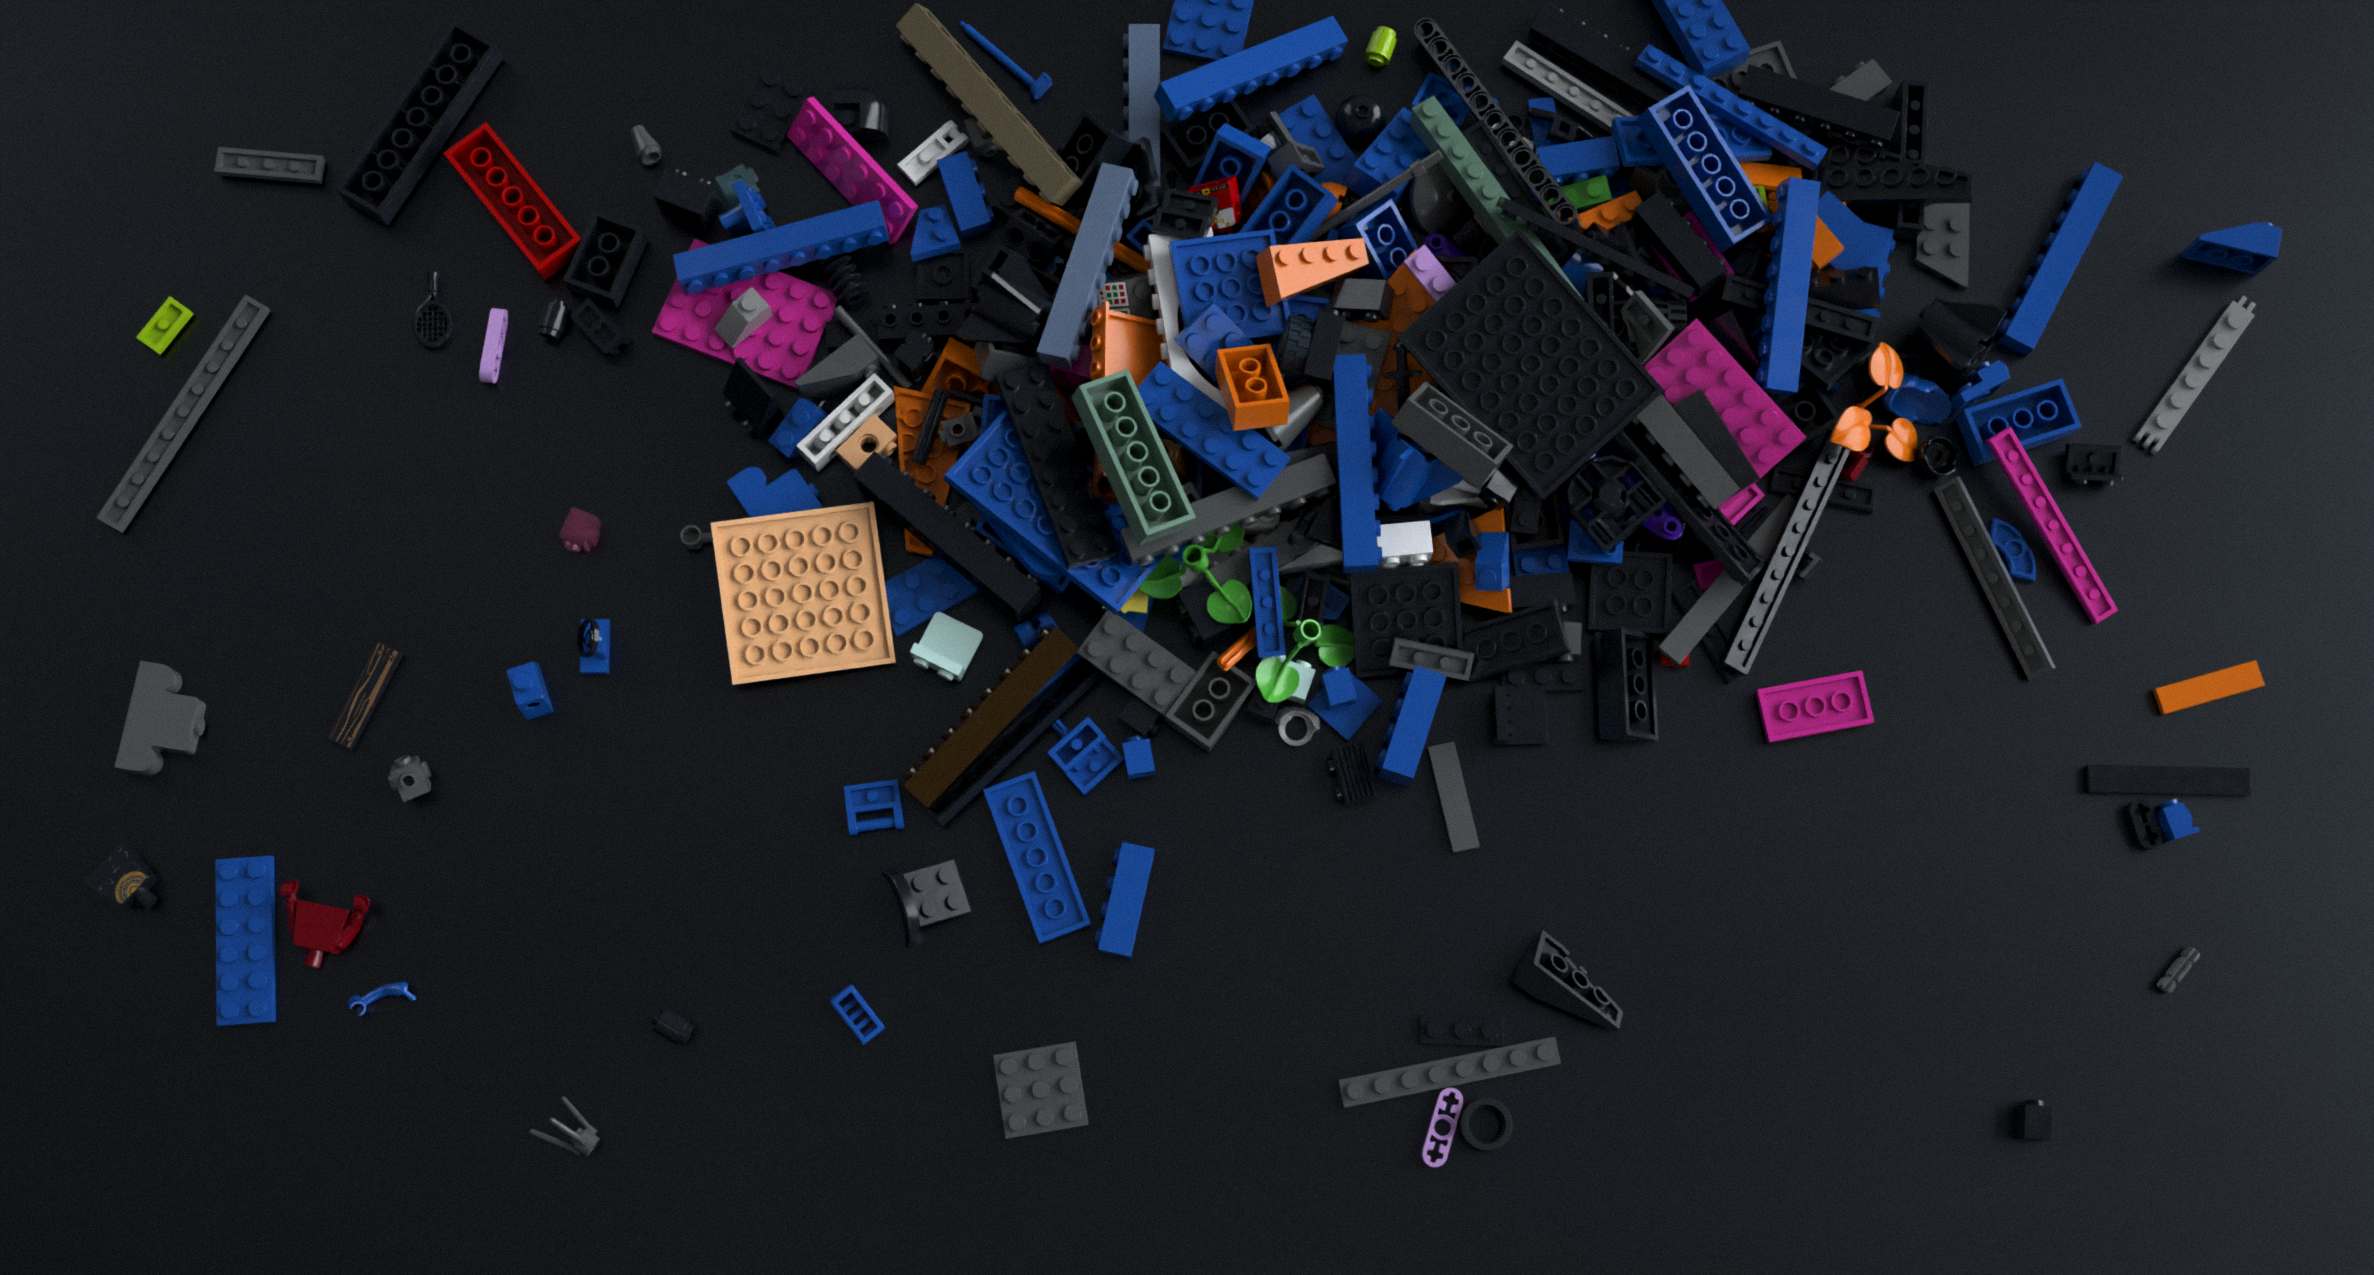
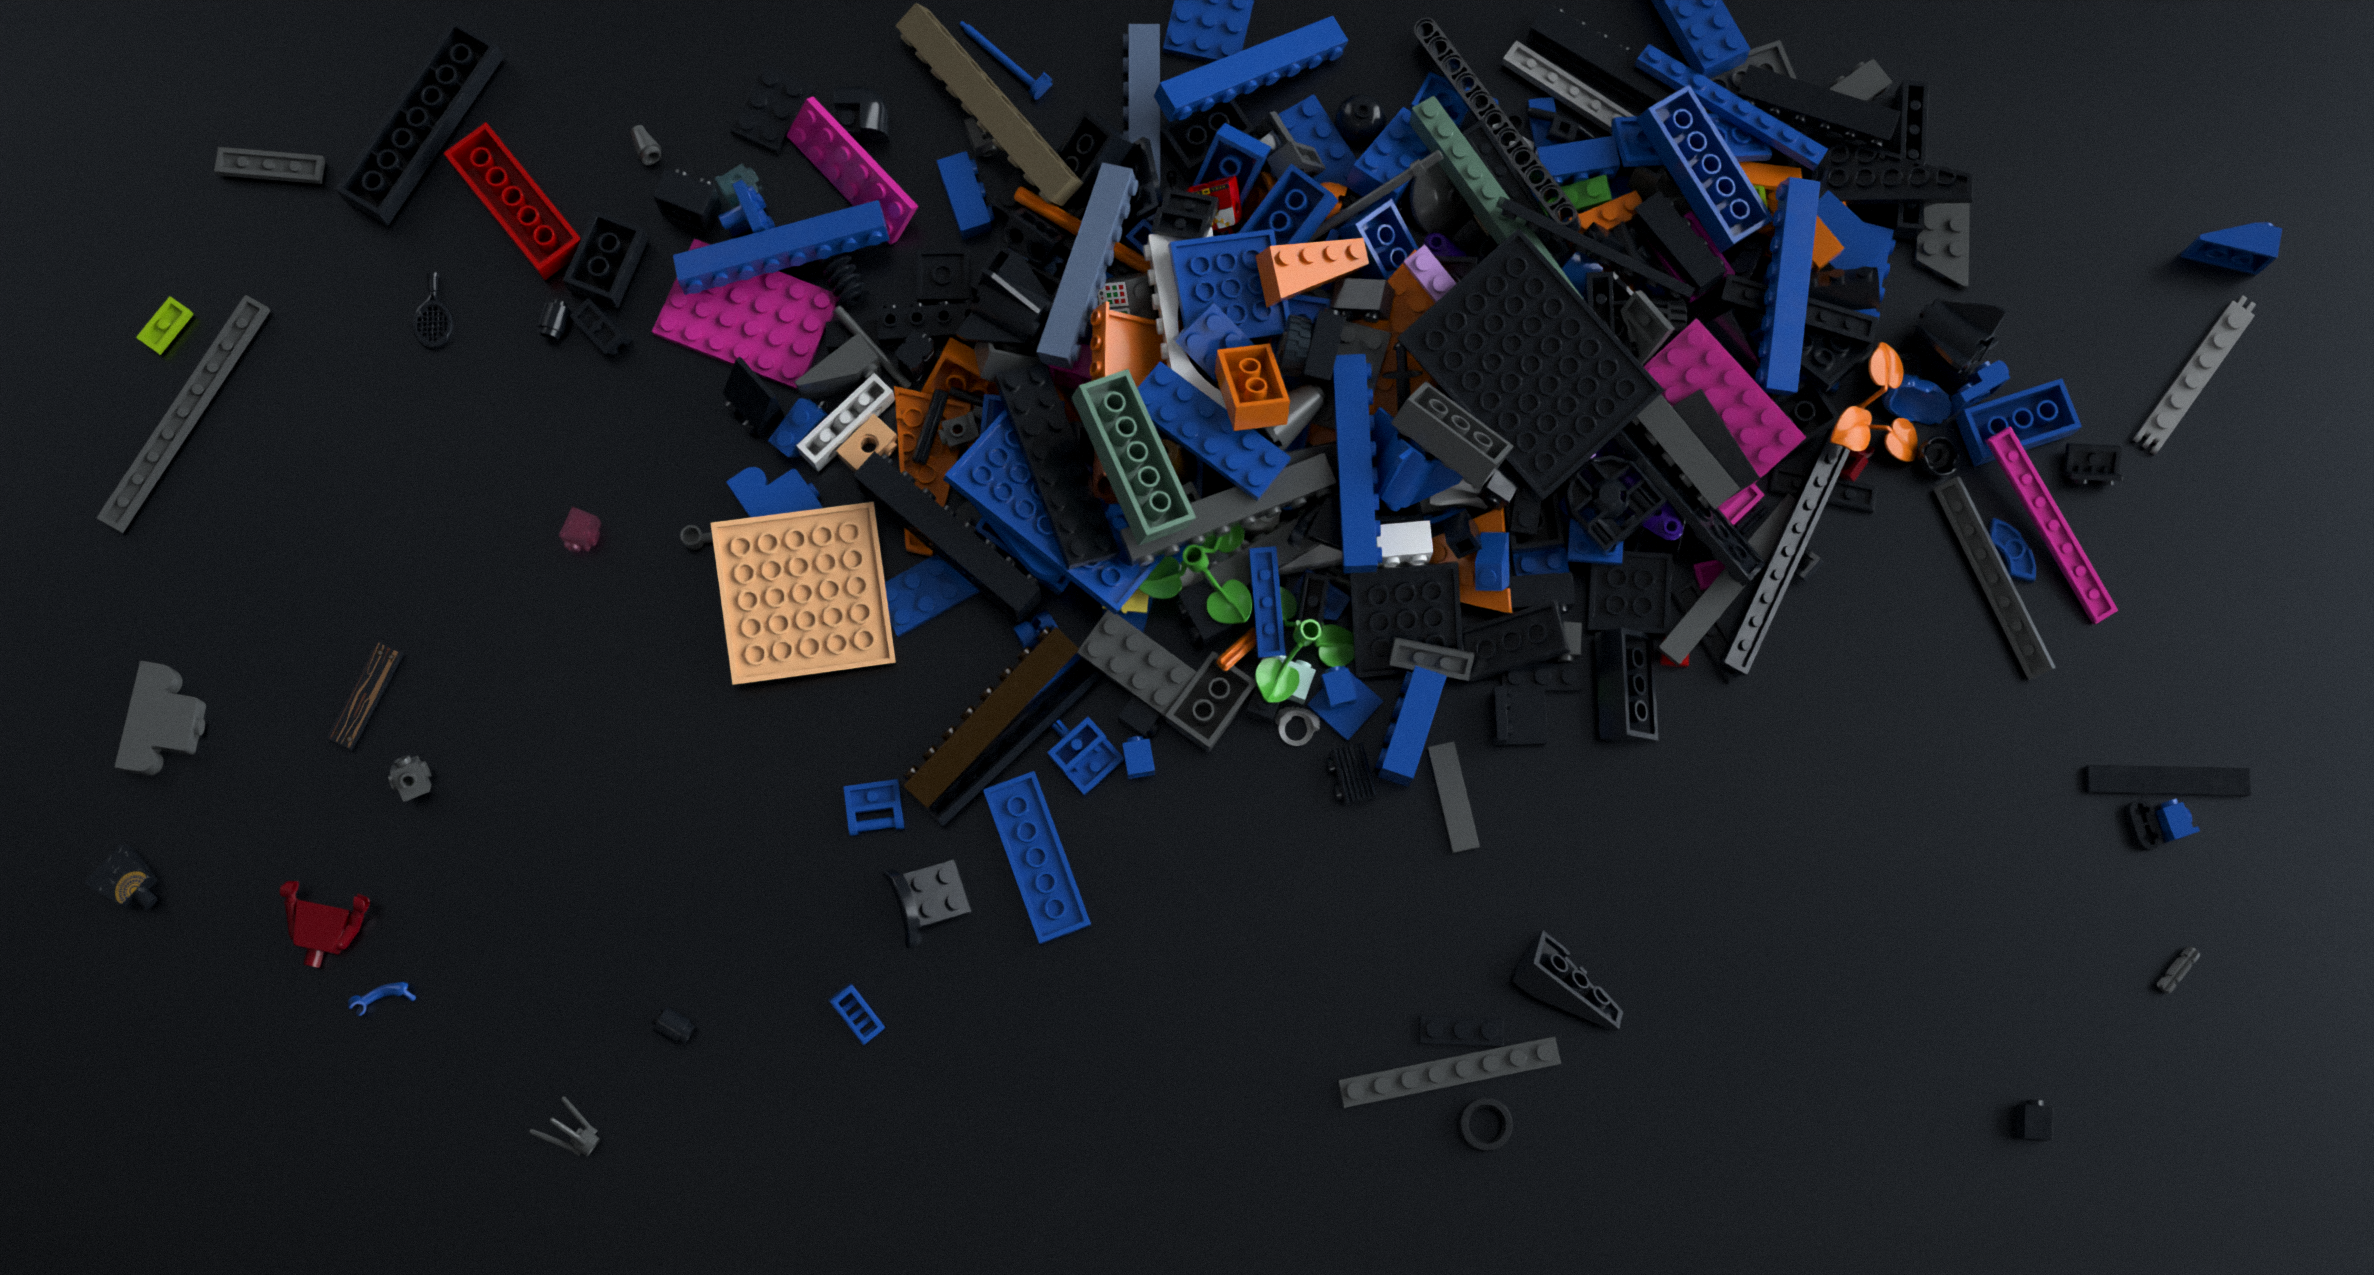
blue plate [215,855,276,1026] -> none
lavender beam [479,308,508,384] -> none
blue torso [506,662,554,720] -> none
blue piece [577,619,610,674] -> none
light grey slope [715,287,773,349] -> none
white plate [897,120,970,186] -> none
blue wing [910,204,961,262] -> none
light aqua bracket [910,612,983,682] -> none
dark grey plate [993,1042,1089,1139] -> none
blue brick [1094,842,1155,959] -> none
lime brick [1365,26,1397,67] -> none
lavender beam [1421,1088,1463,1167] -> none
dark pink plate [1755,670,1874,744] -> none
blue brick [1998,161,2123,357] -> none
orange tile [2152,660,2265,716] -> none

